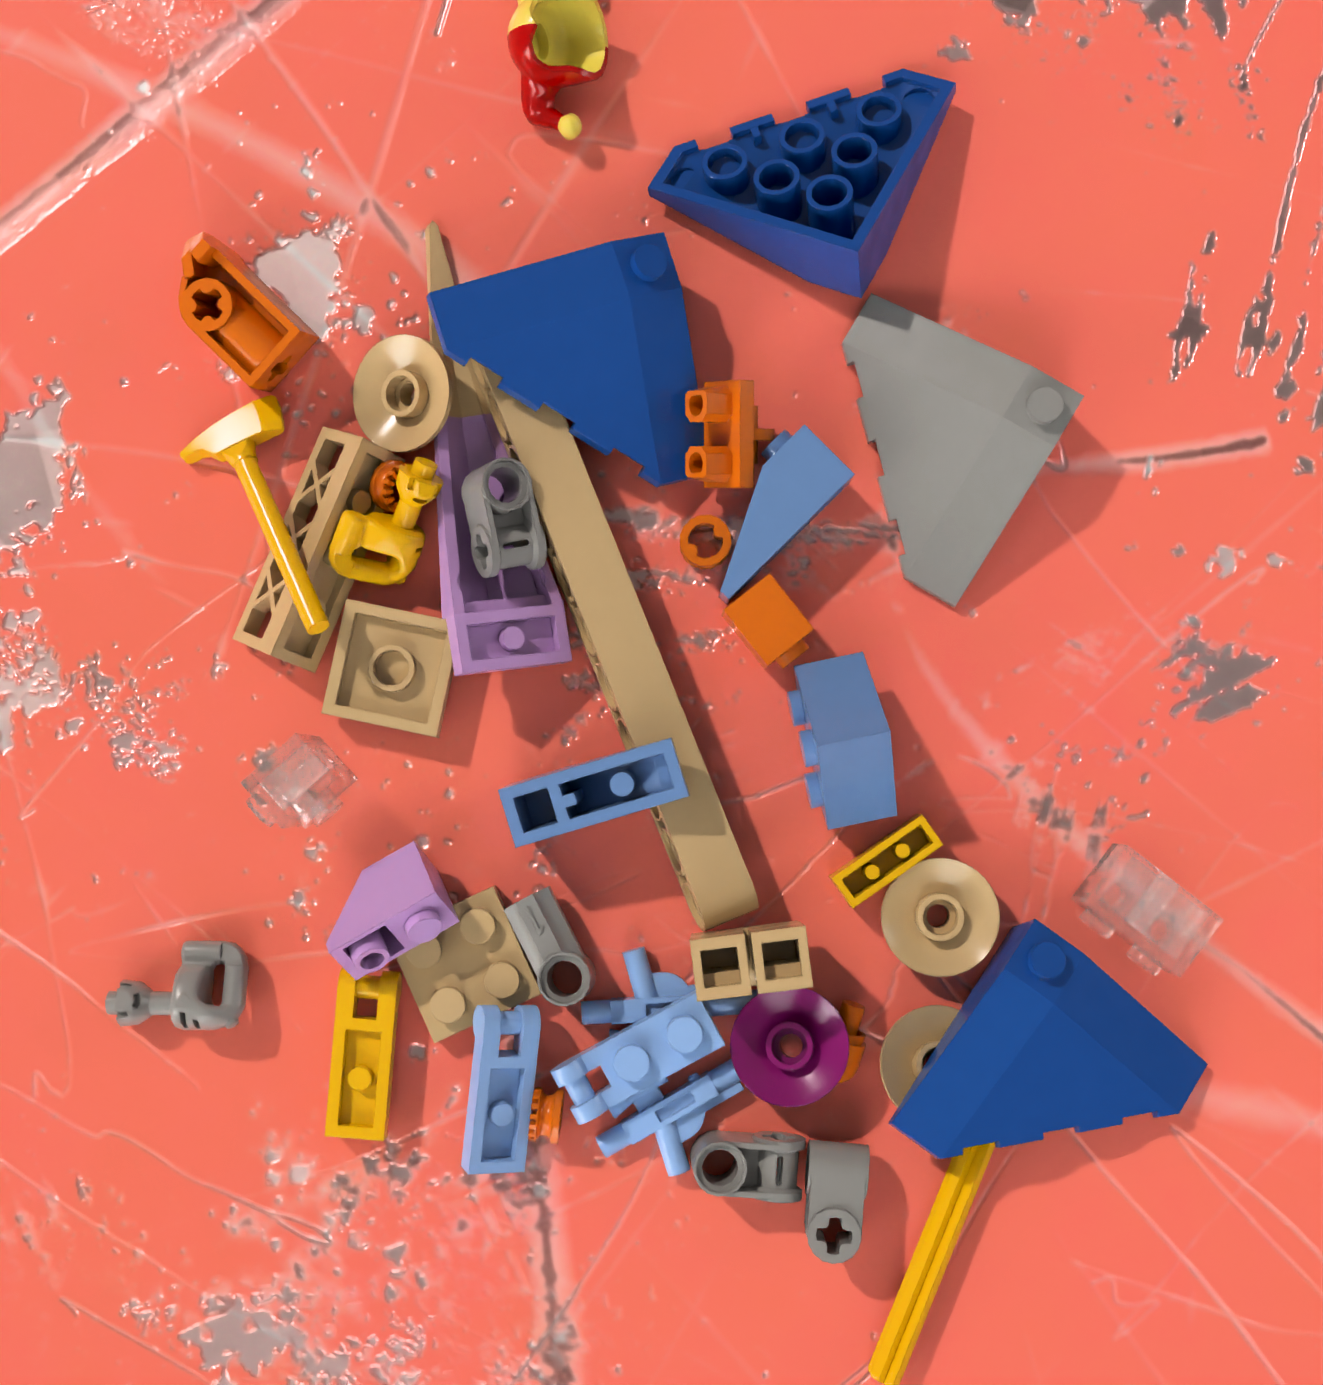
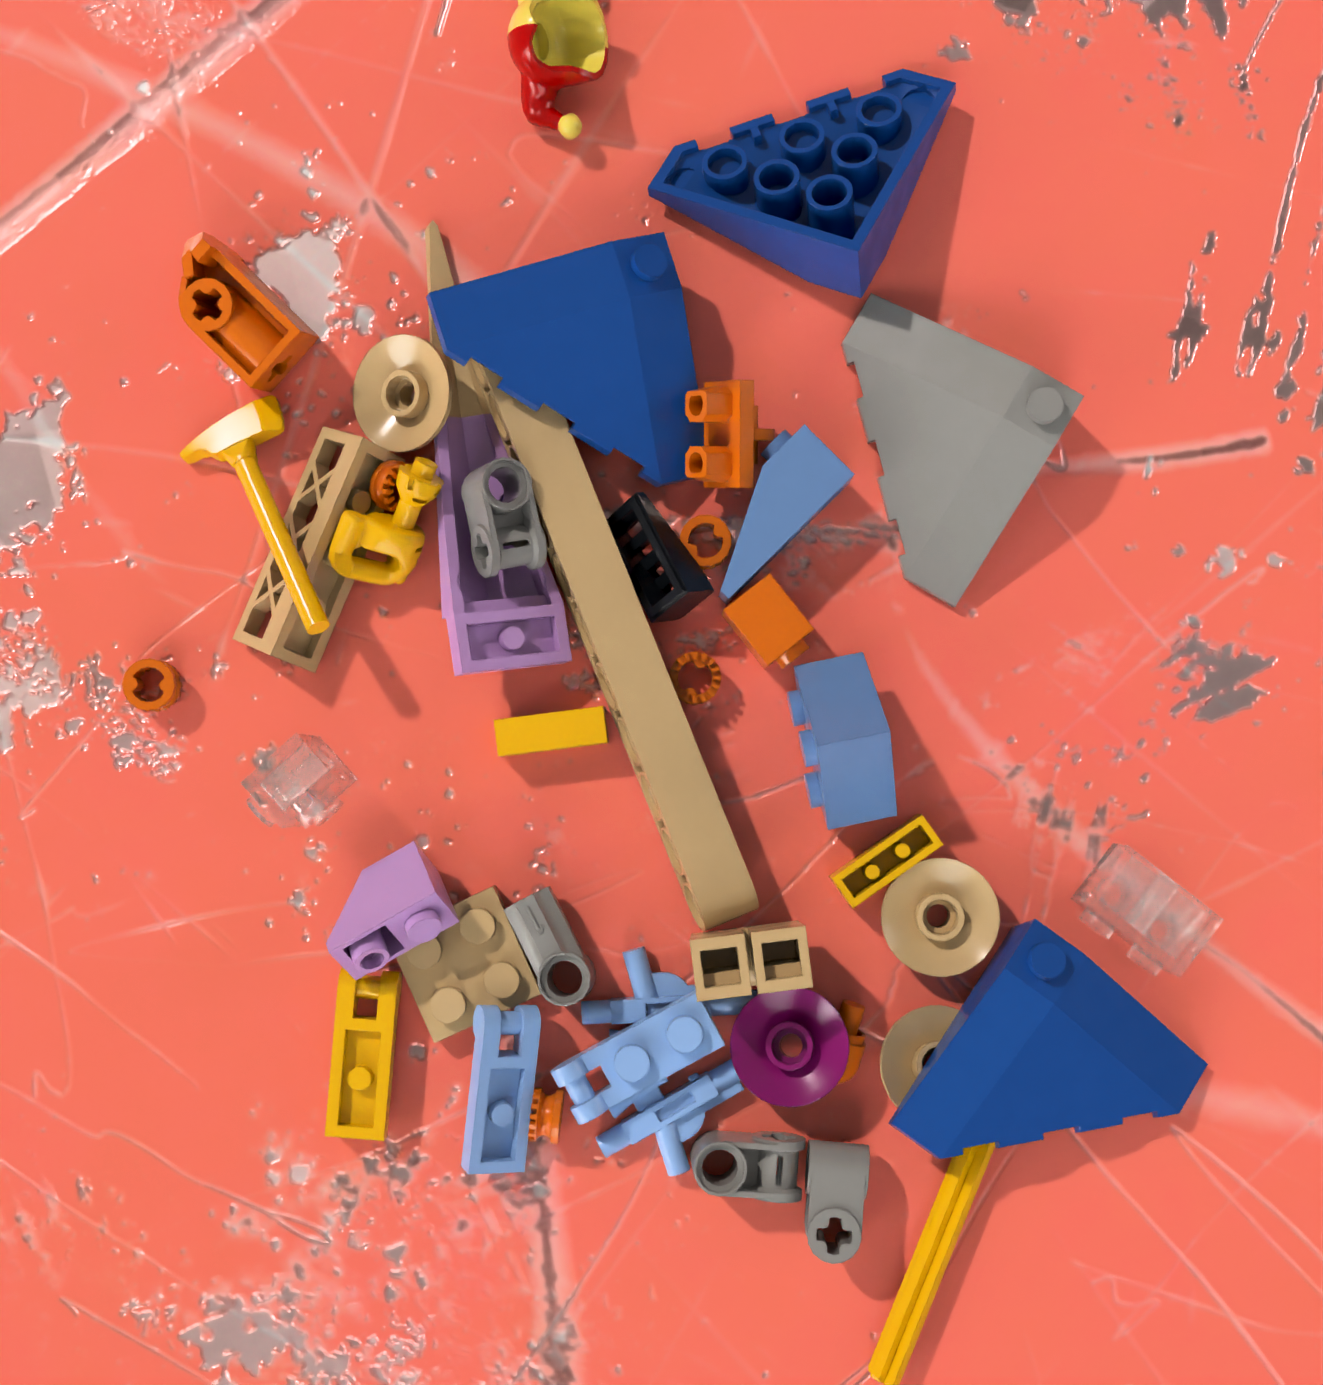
light grey piece [105,941,249,1030] -> none
tan plate [321,599,454,738] -> none
medium blue slope [498,737,690,848] -> none
none -> orange bush [122,658,183,712]
none -> yellow piece [493,706,609,757]
none -> black slope [606,492,714,623]
none -> orange bush [669,651,722,705]

